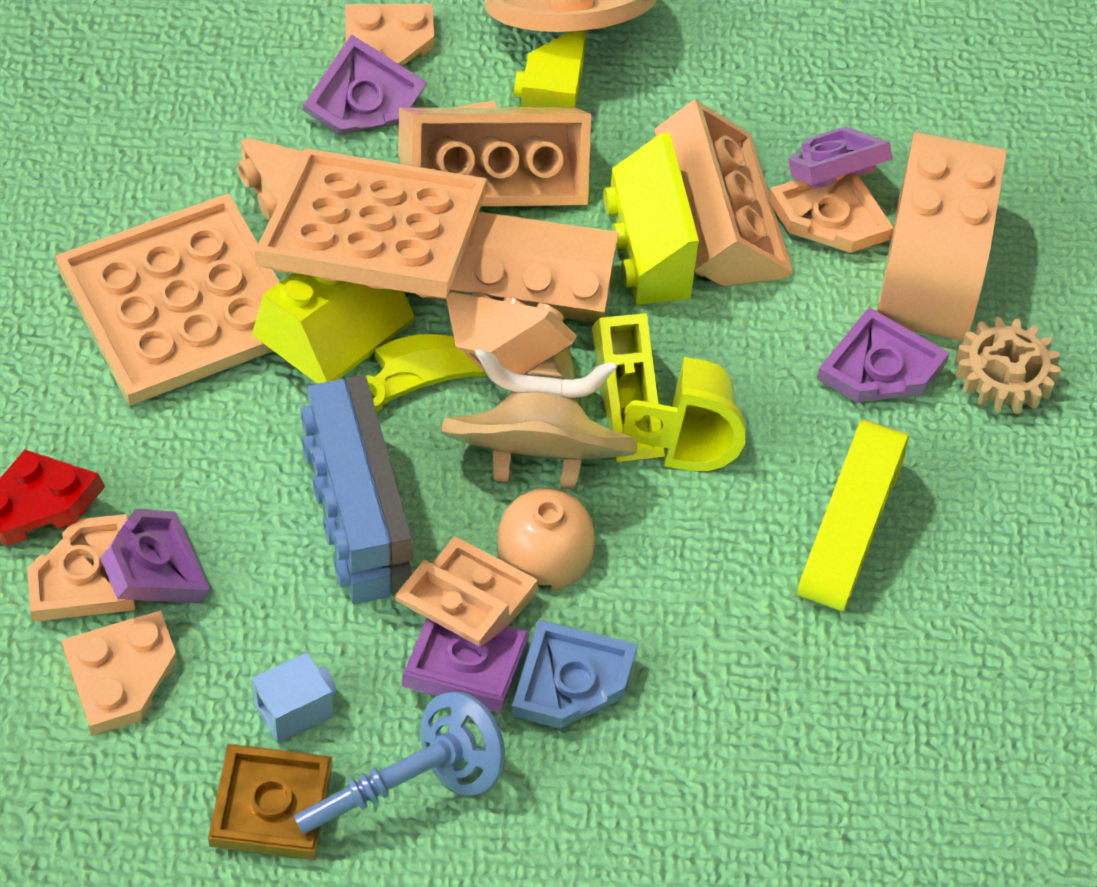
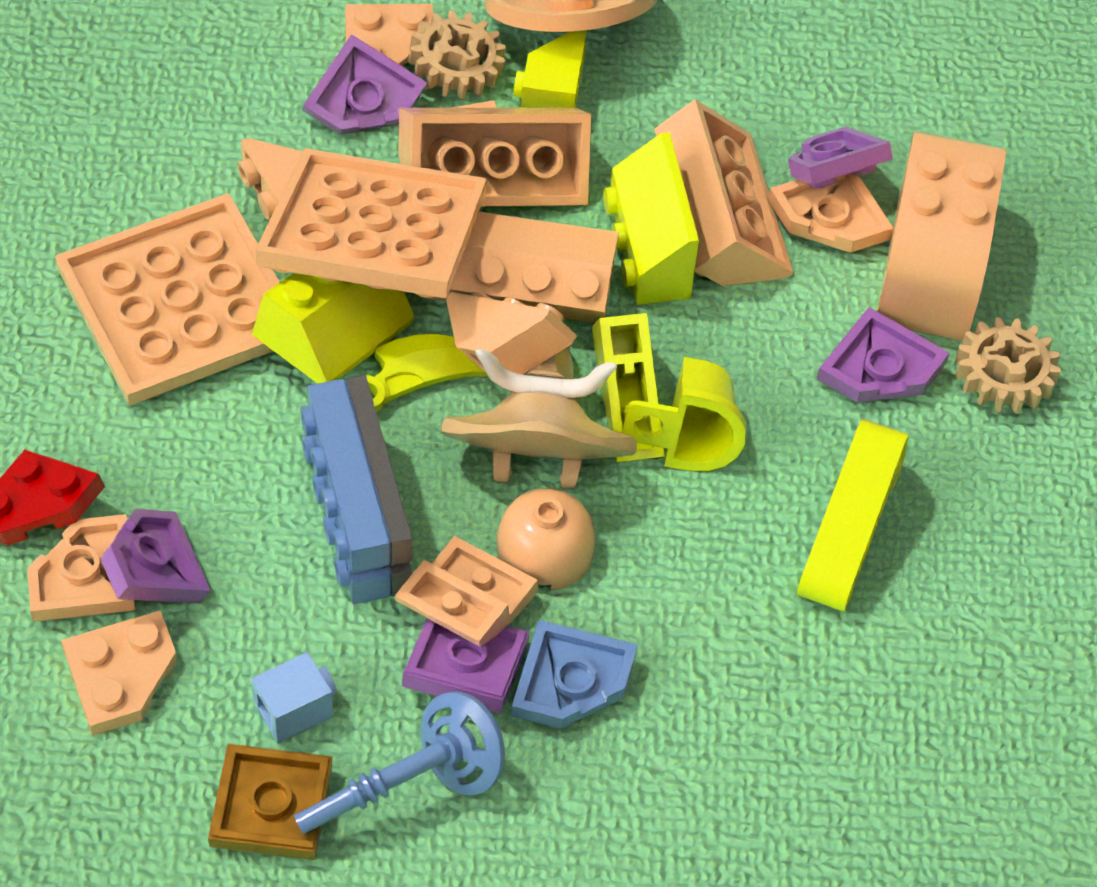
none -> tan gear [408,10,506,99]

